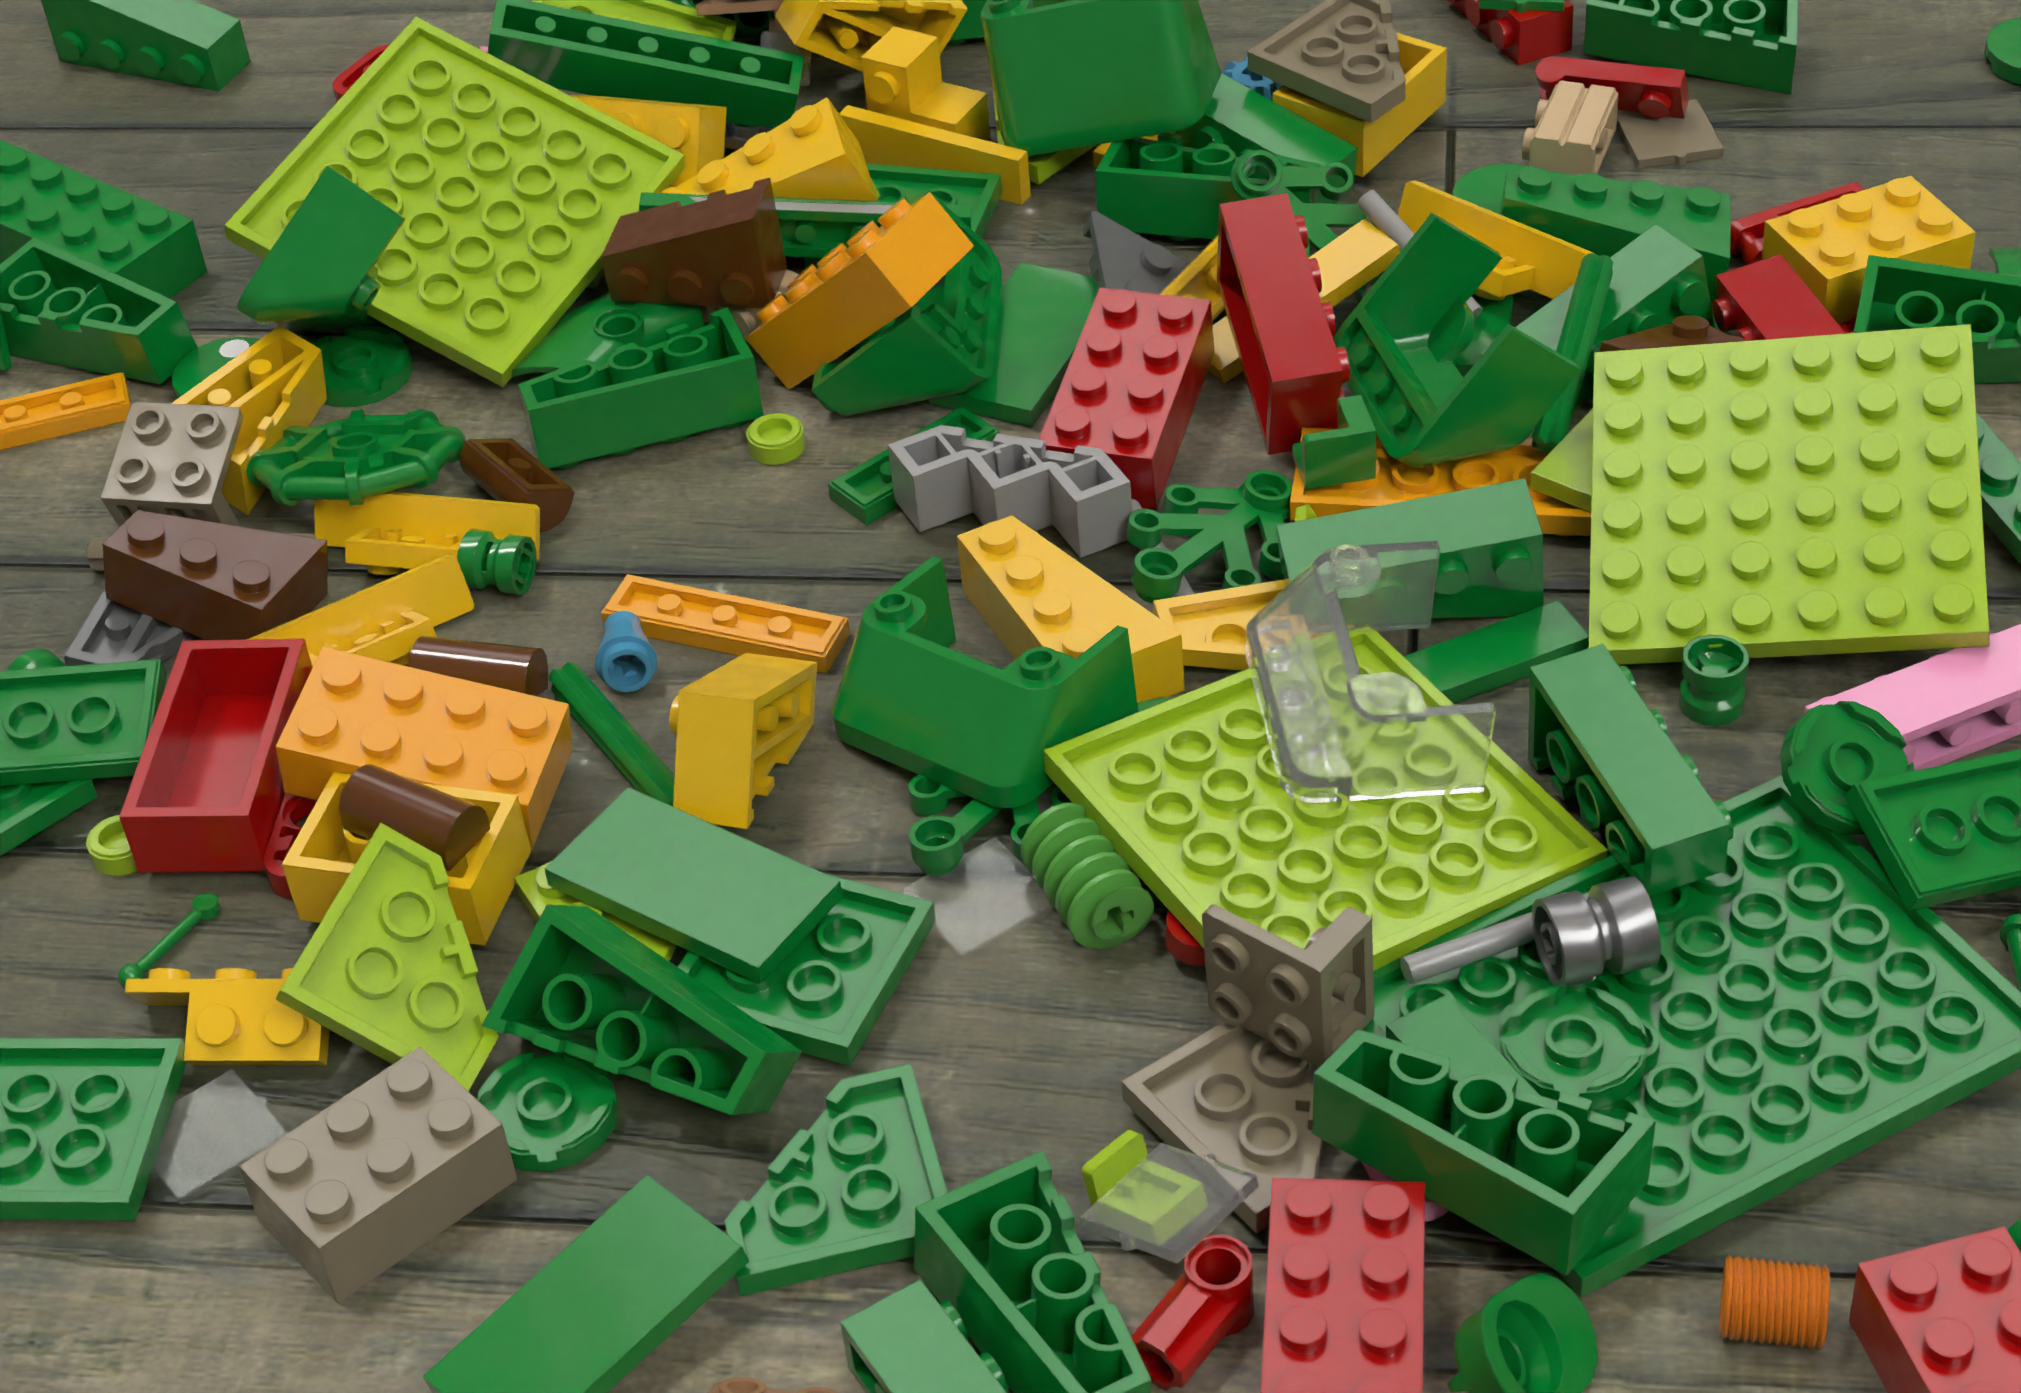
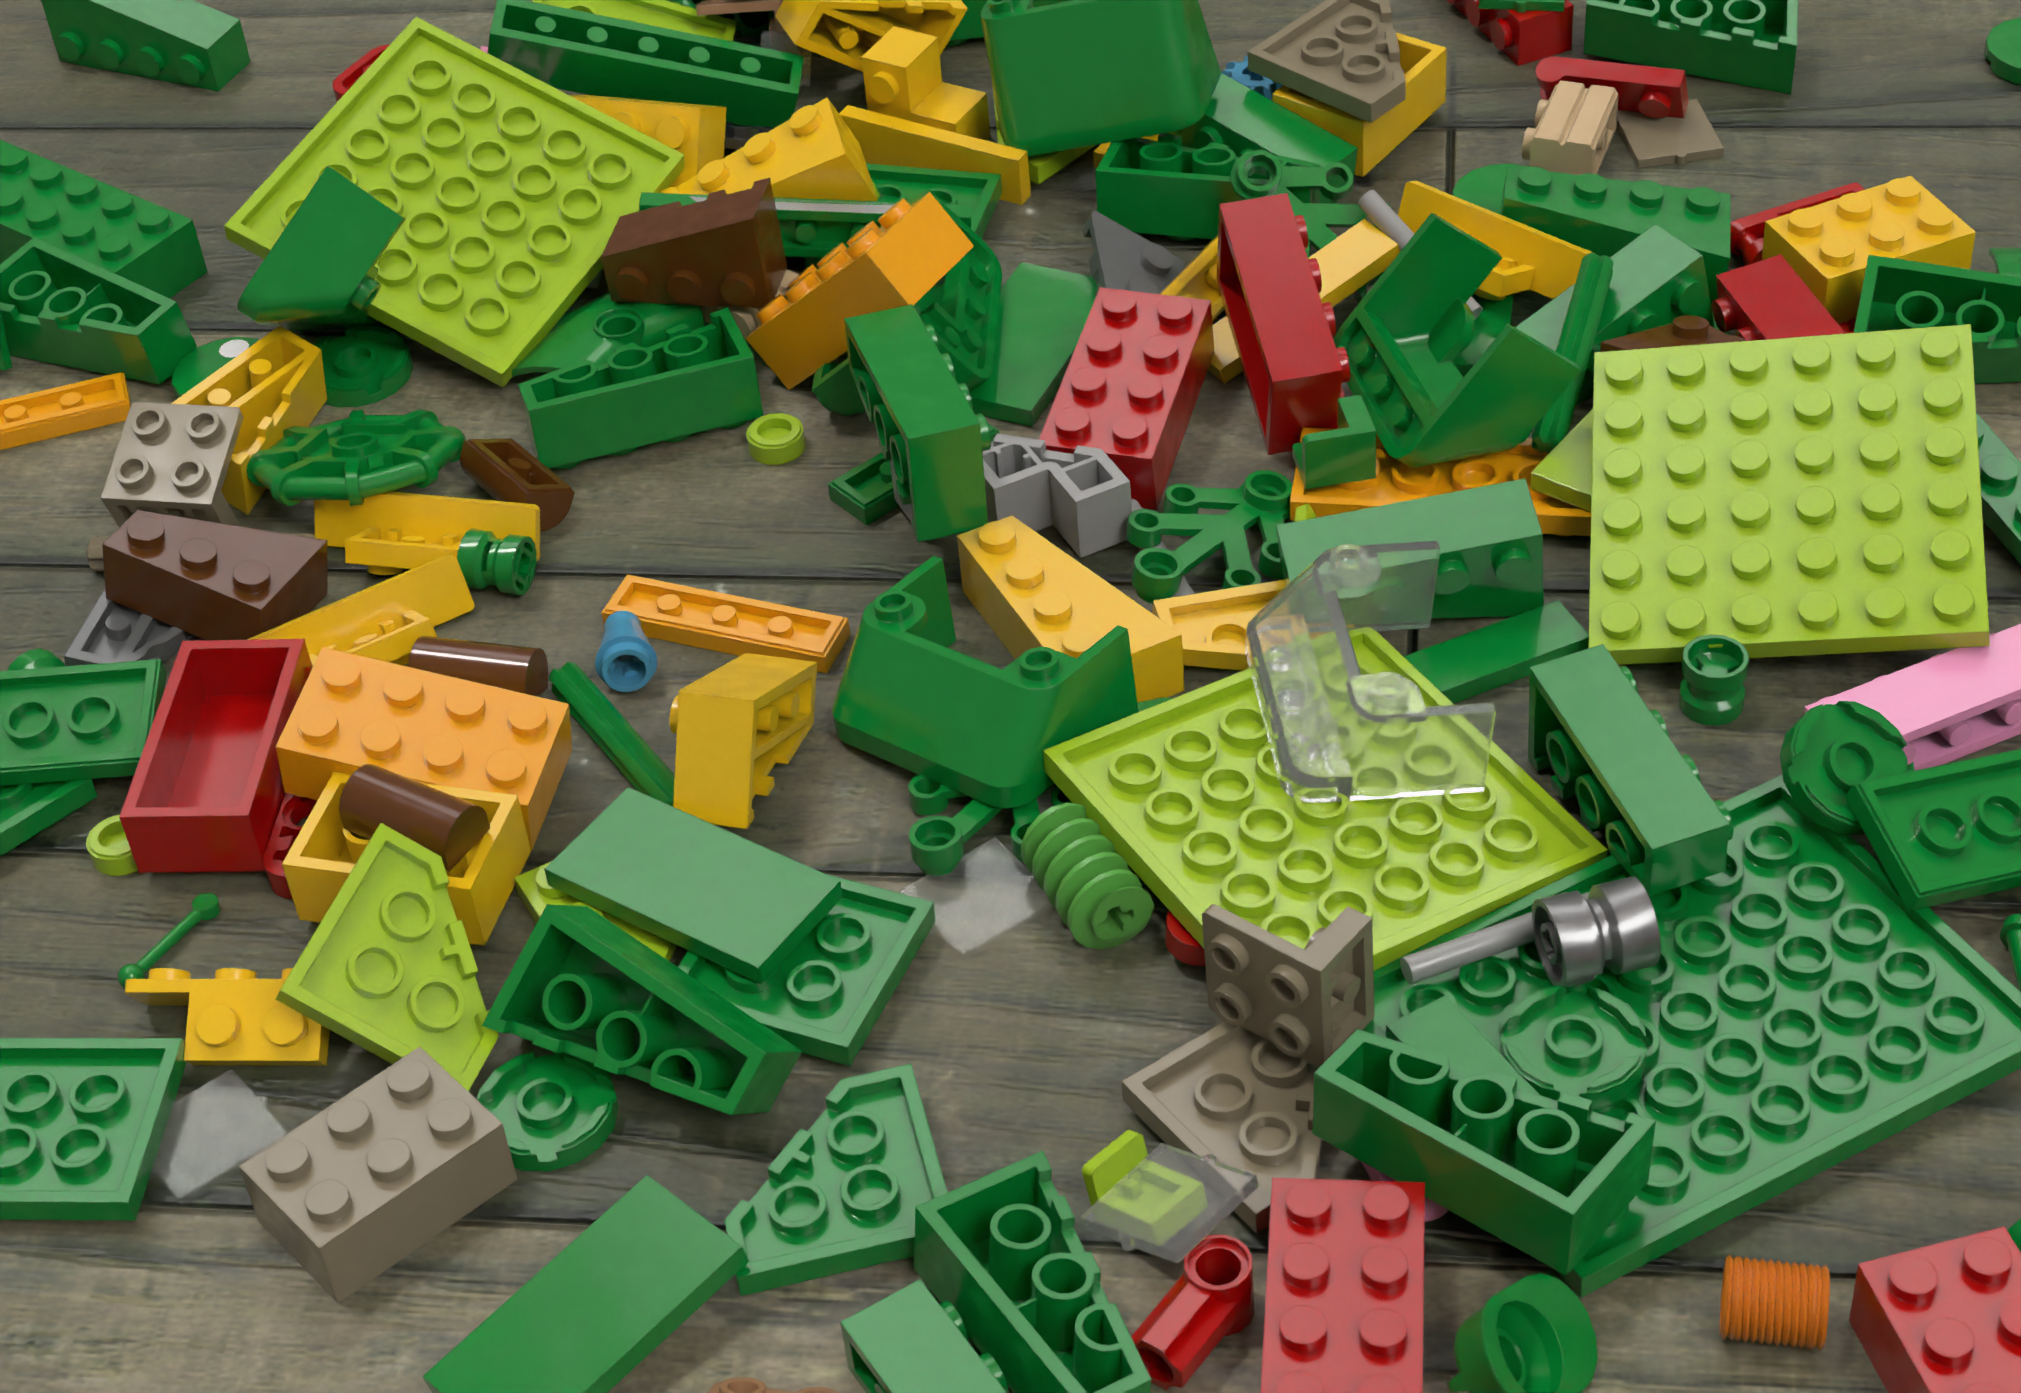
none -> green wedge [844,304,991,542]

